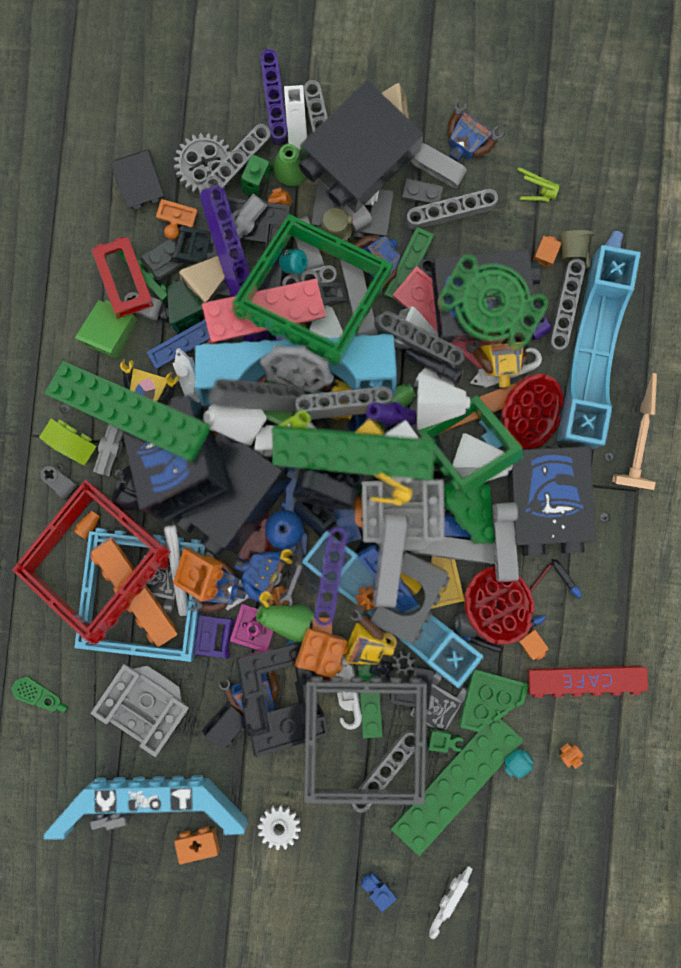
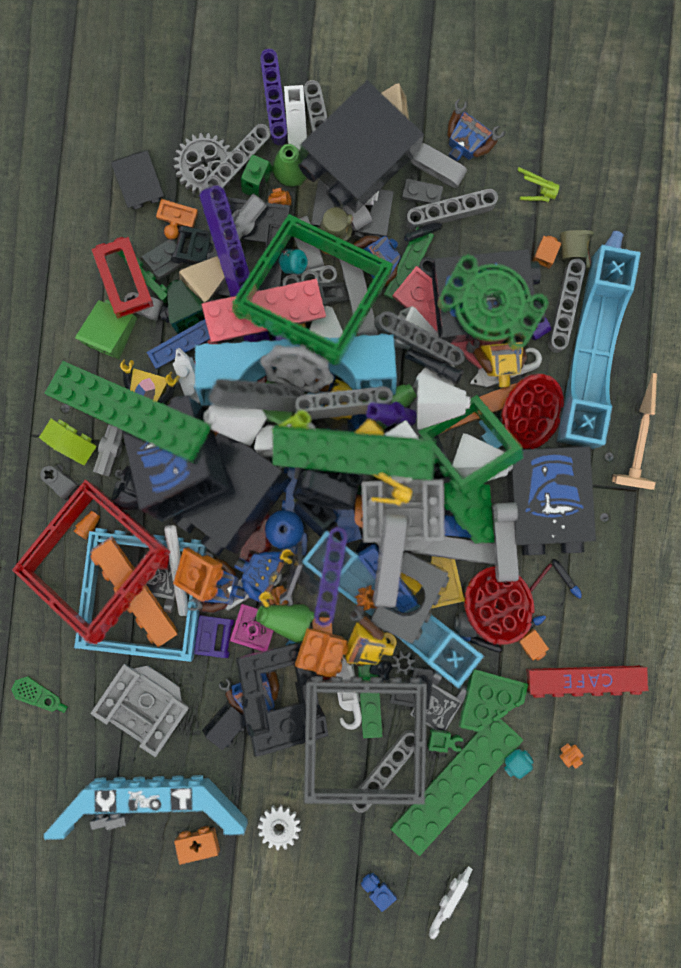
none -> black piece [404,223,442,242]

